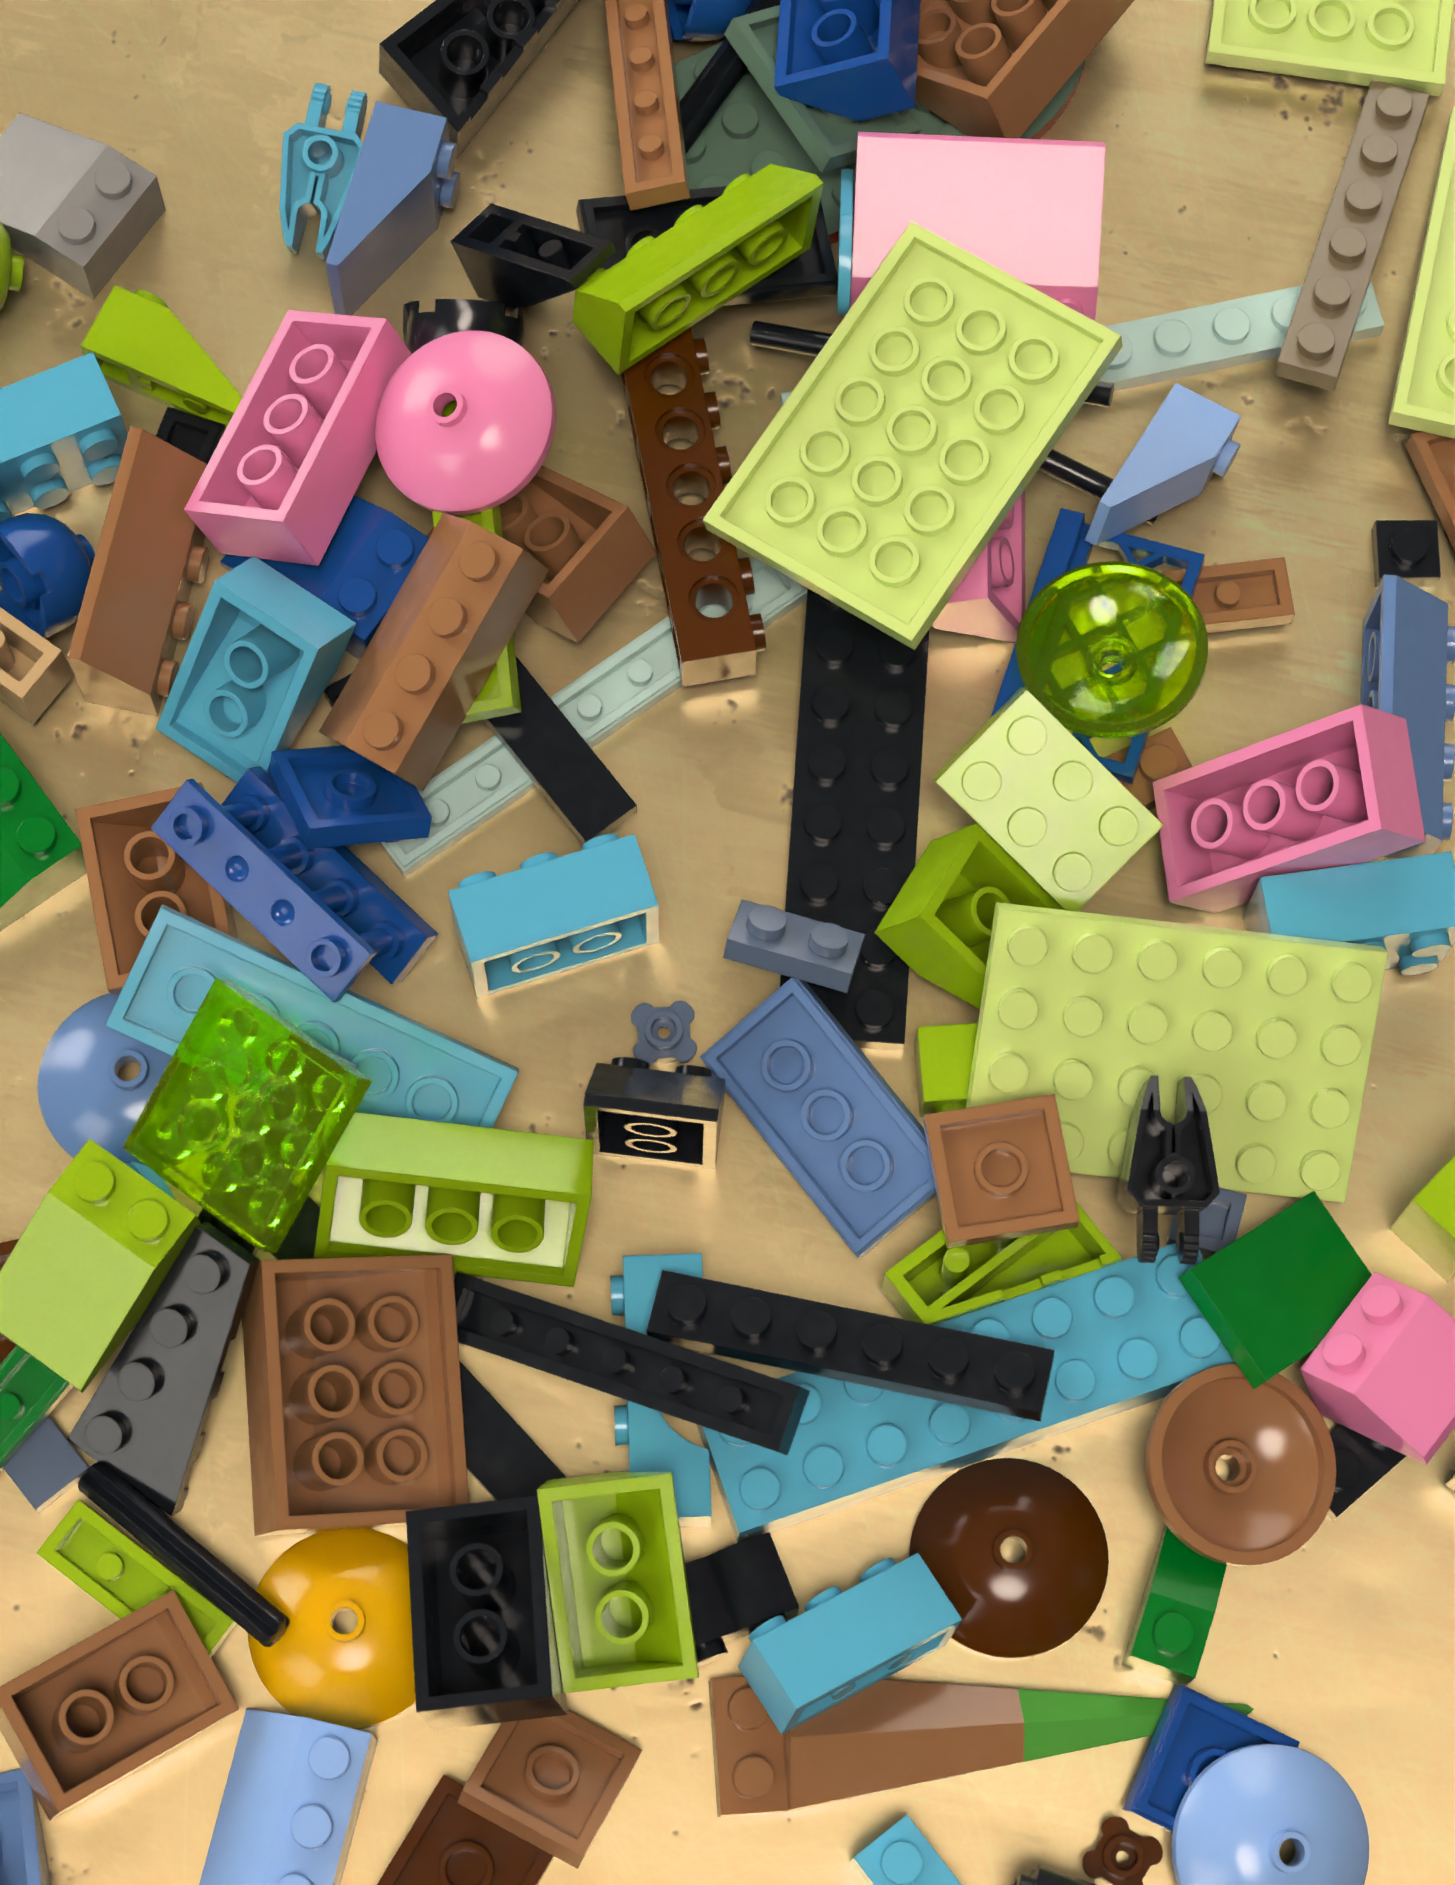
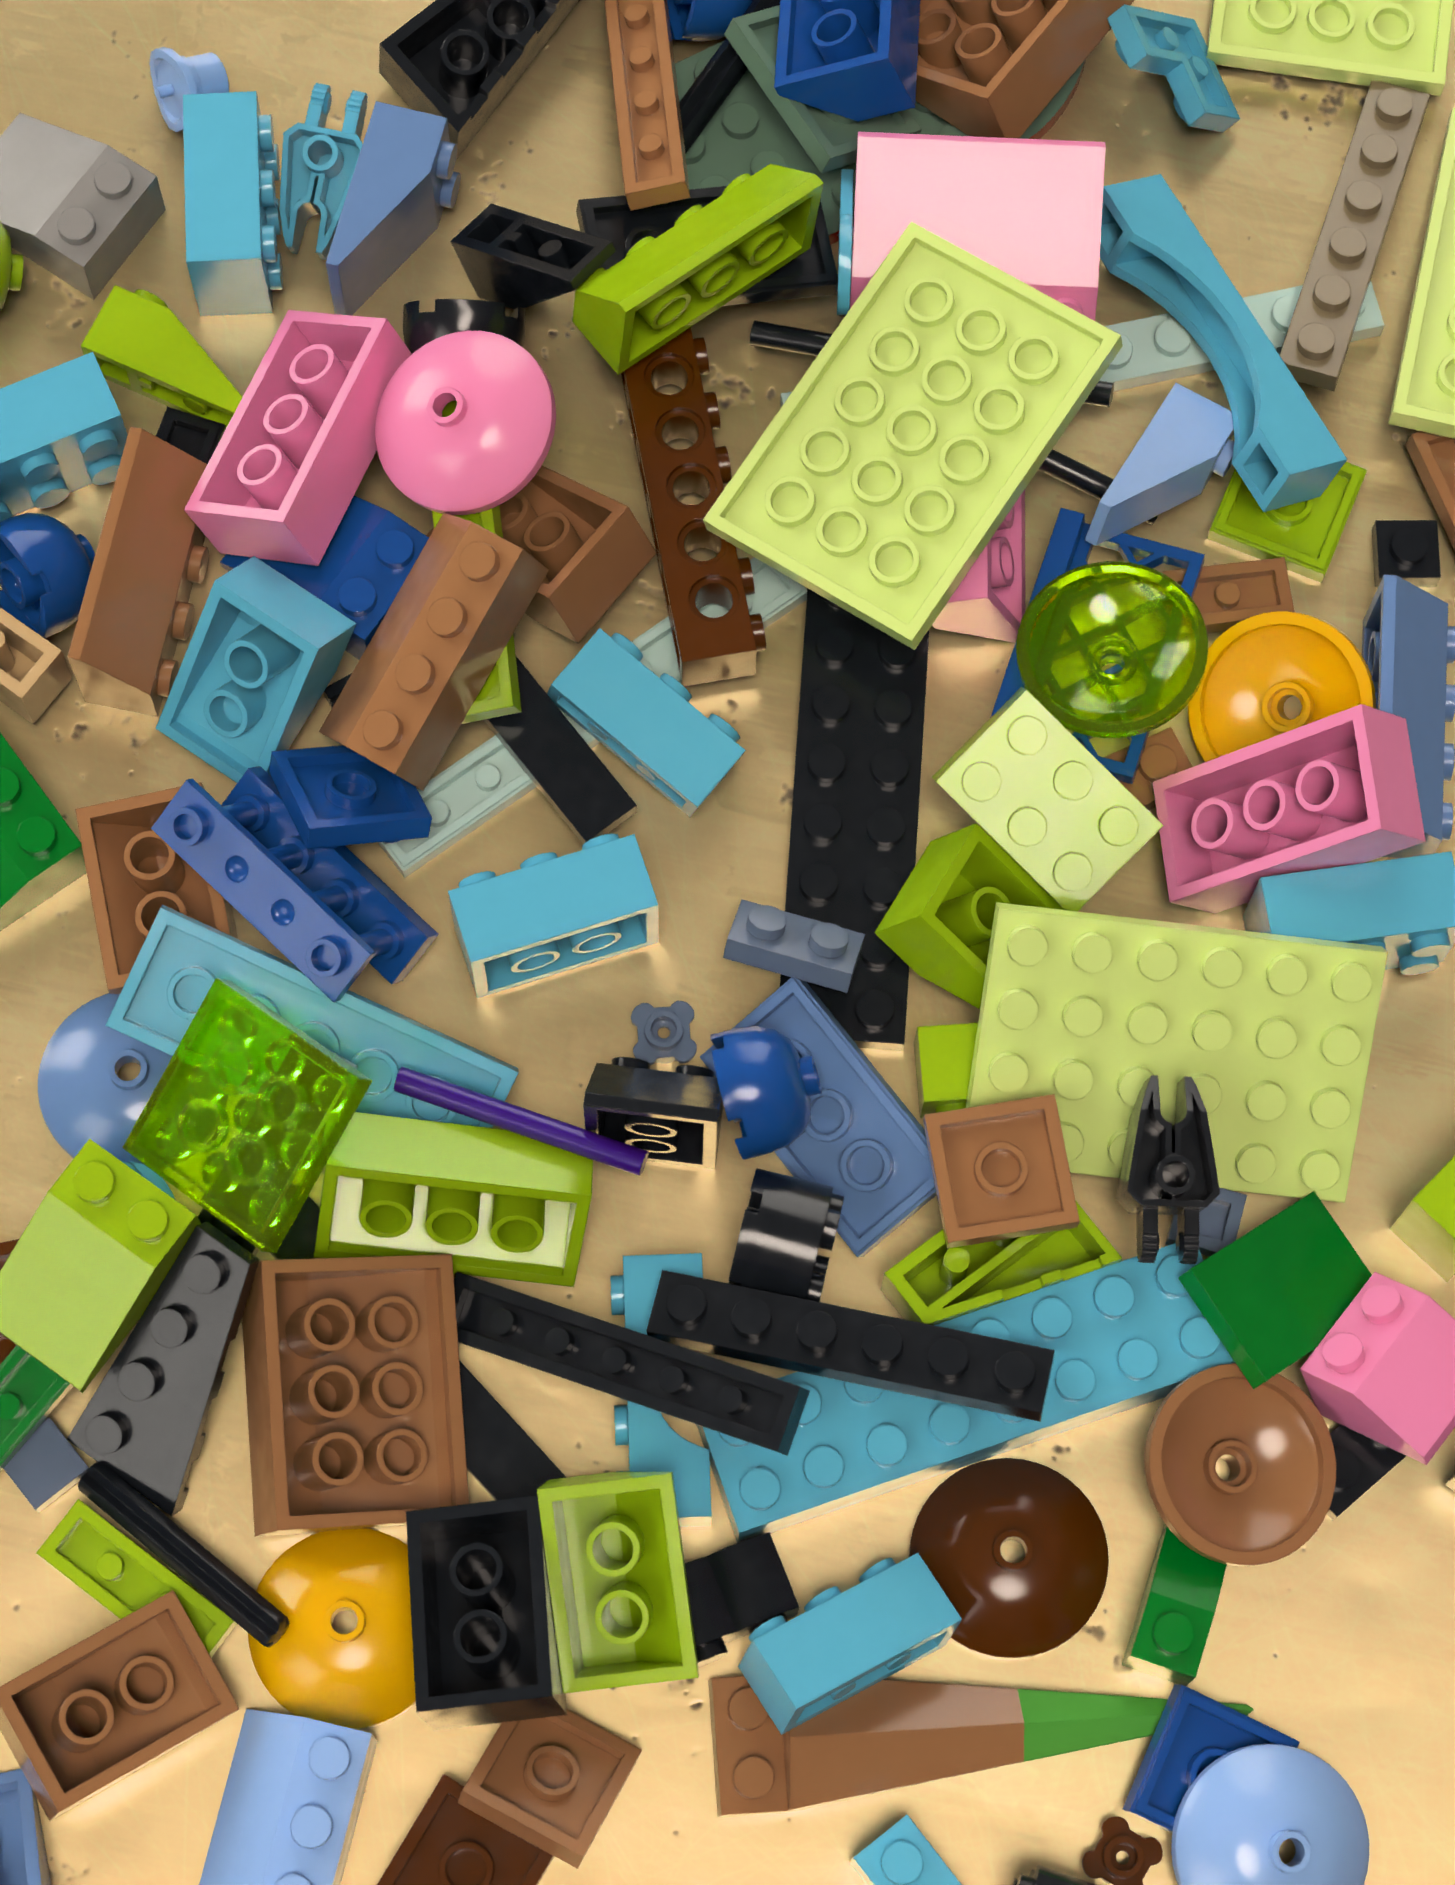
none -> light blue piece [149,47,229,132]
none -> medium azure brick [183,91,283,316]
none -> dark purple bar [394,1067,649,1176]
none -> medium azure brick [547,628,746,817]
none -> blue cylinder [710,1026,822,1160]
none -> black brick [728,1168,844,1302]
none -> medium azure arch [1100,174,1347,512]
none -> medium azure plate [1107,4,1240,132]
none -> yellow dish [1188,611,1376,762]
none -> lime tile [1207,462,1367,583]

